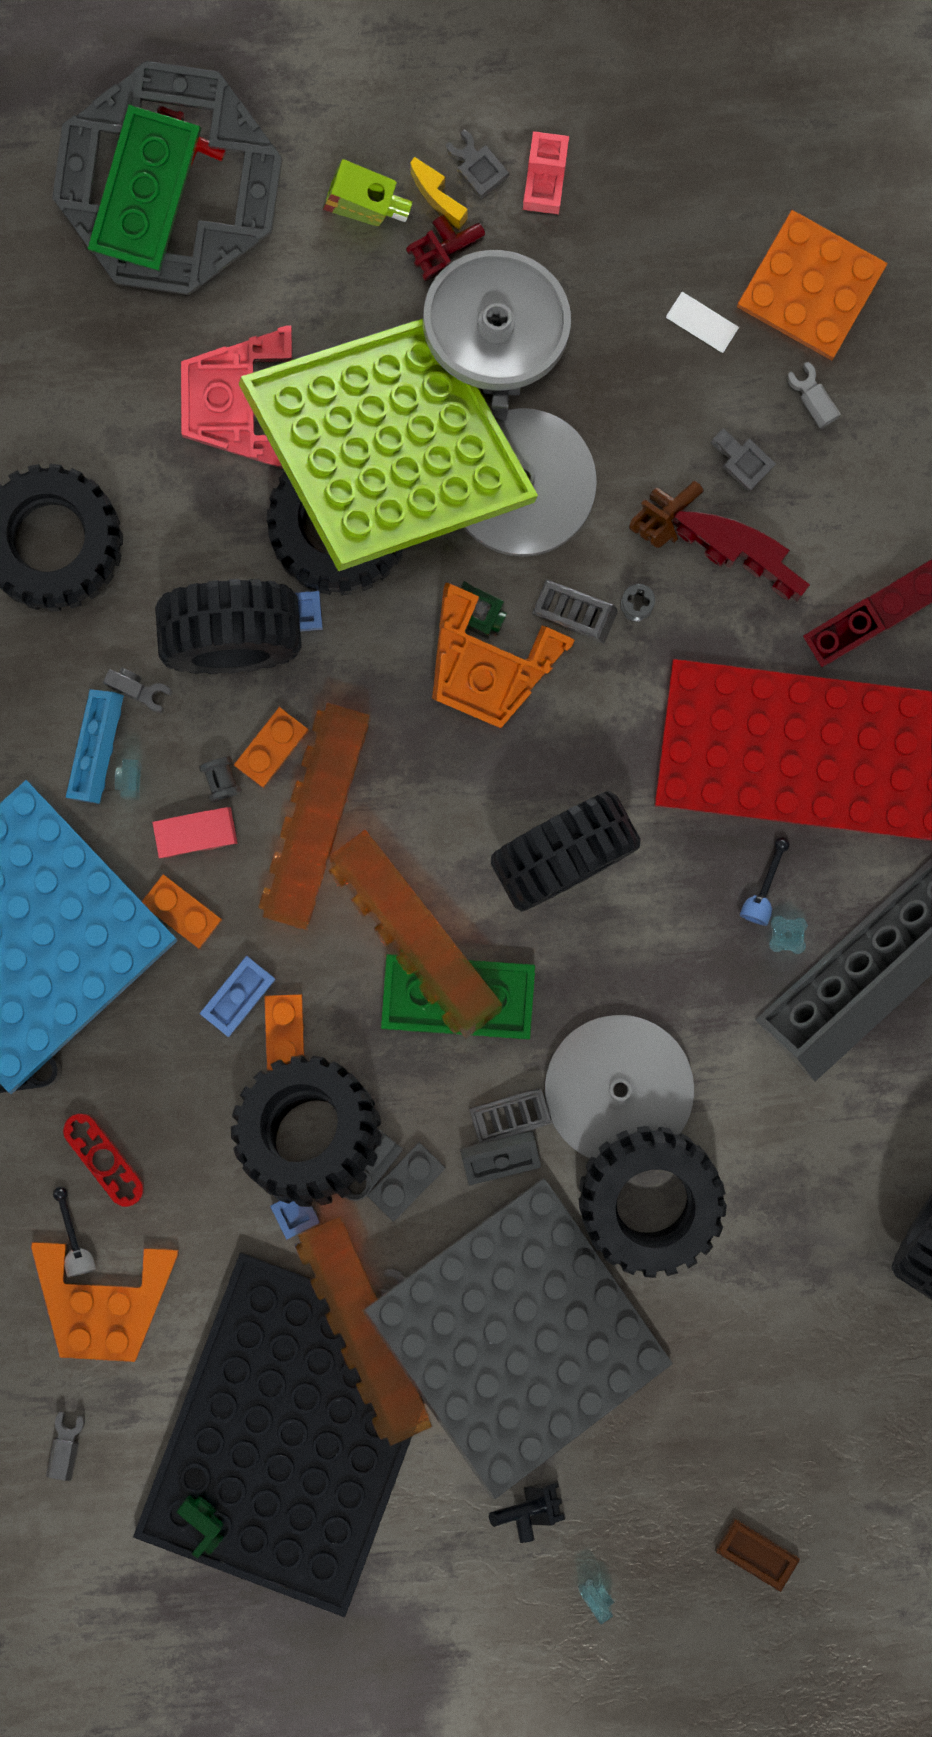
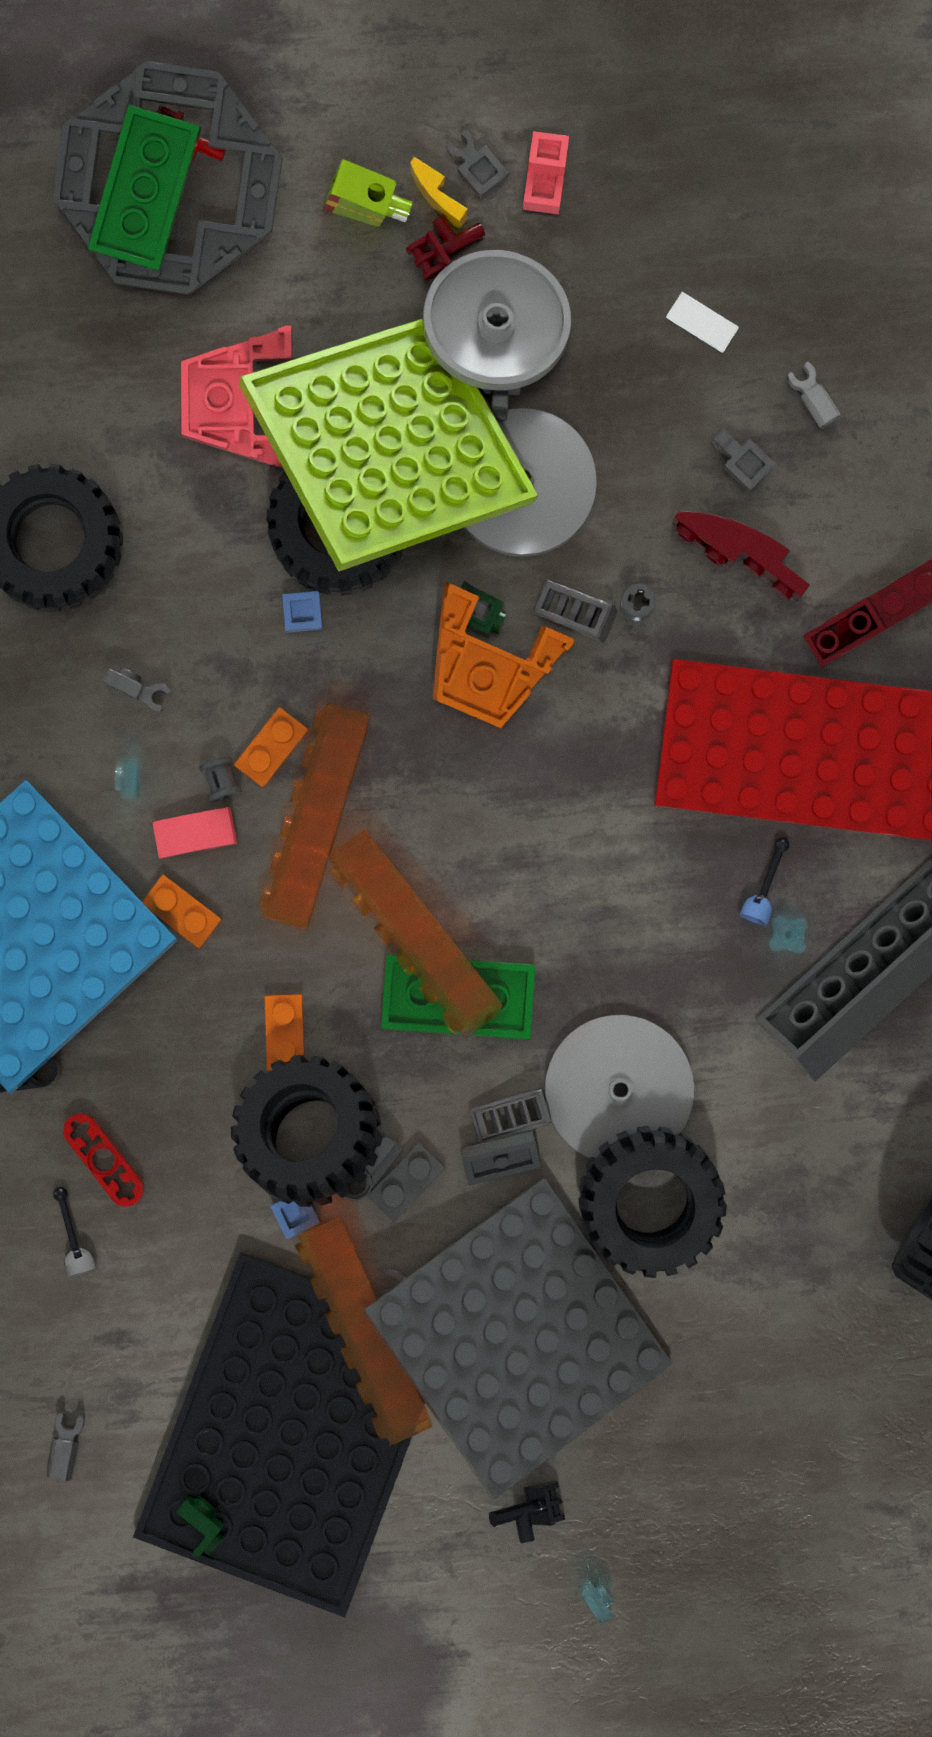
orange wing [31,1242,179,1362] -> none
dark azure plate [65,690,124,804] -> none
black tyre [155,579,302,674] -> none
medium blue plate [199,956,276,1037] -> none
black tyre [491,791,641,912] -> none
reddish brown arm [629,481,704,548] -> none
reddish brown tile [715,1518,800,1592] -> none
orange plate [737,210,888,361] -> none

